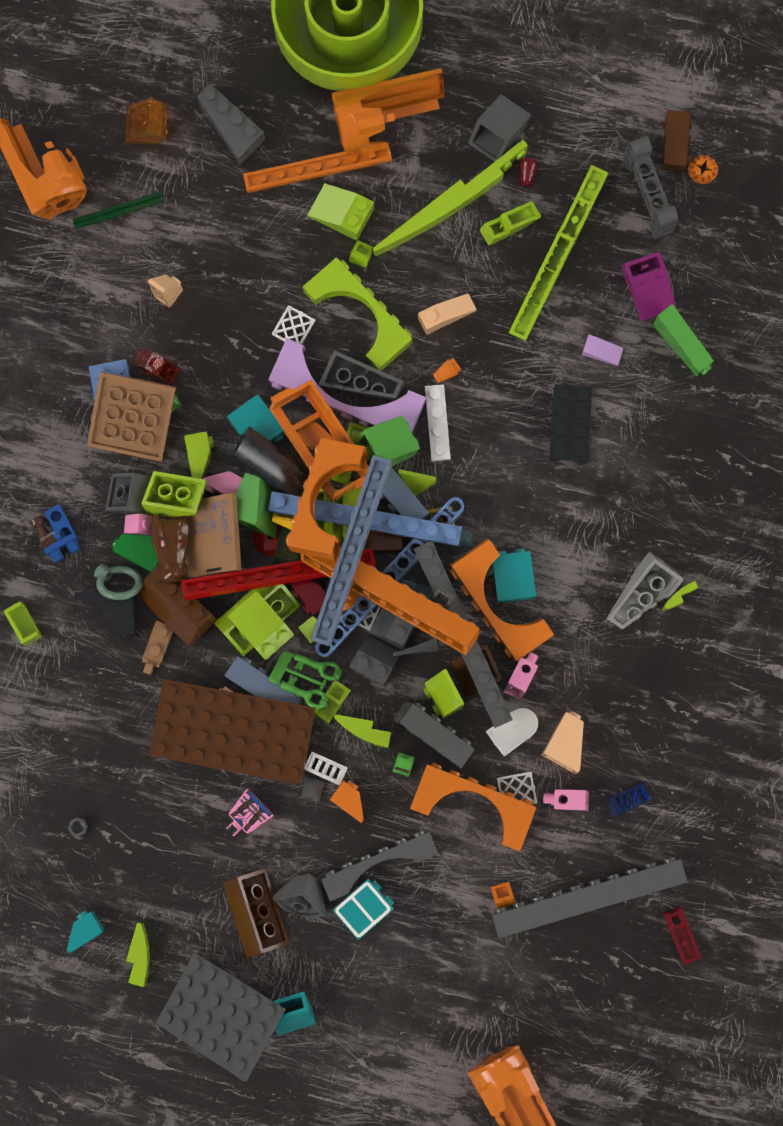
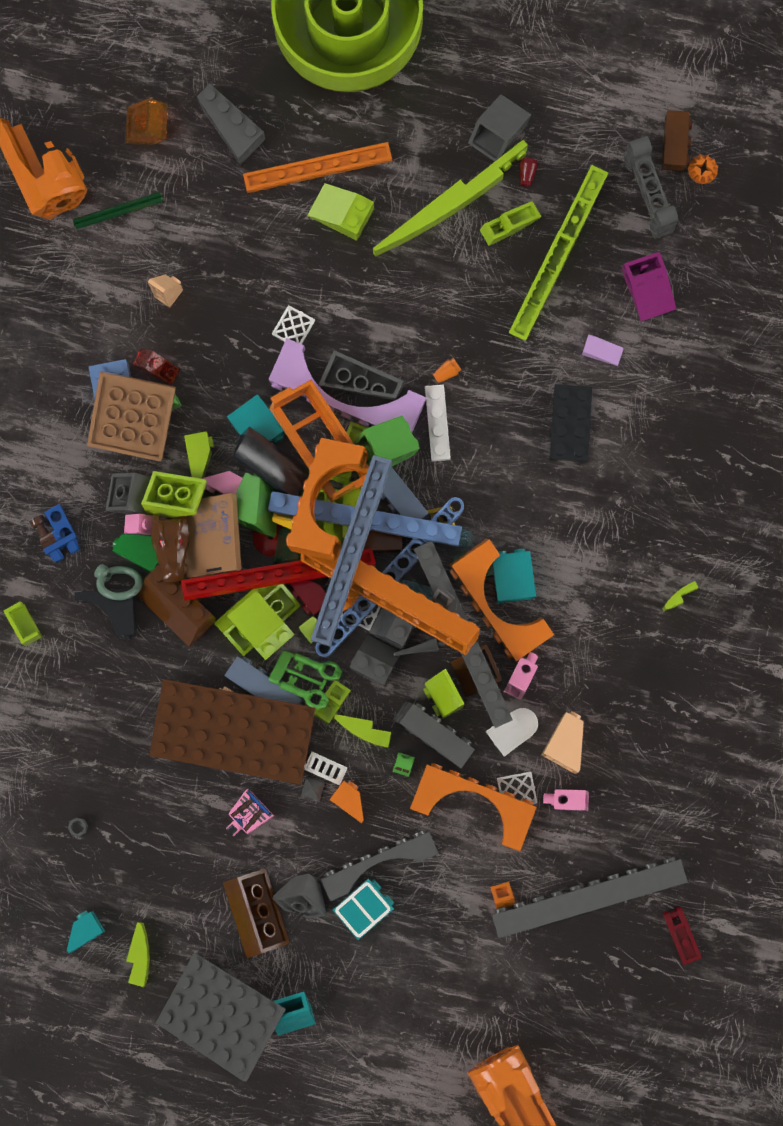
medium nougat hinge [142,621,173,675] -> none
orange slope [297,421,336,450] -> none
lime arch [303,257,412,371] -> none
orange piece [331,68,444,154] -> none
lime slope [349,240,374,268] -> none
lime slope [398,469,436,497] -> none
light nougat slope [418,294,477,335] -> none
clear blue slope [606,782,651,817] -> none
light grey wedge [607,552,684,629] -> none
bright green slope [653,304,714,377] -> none

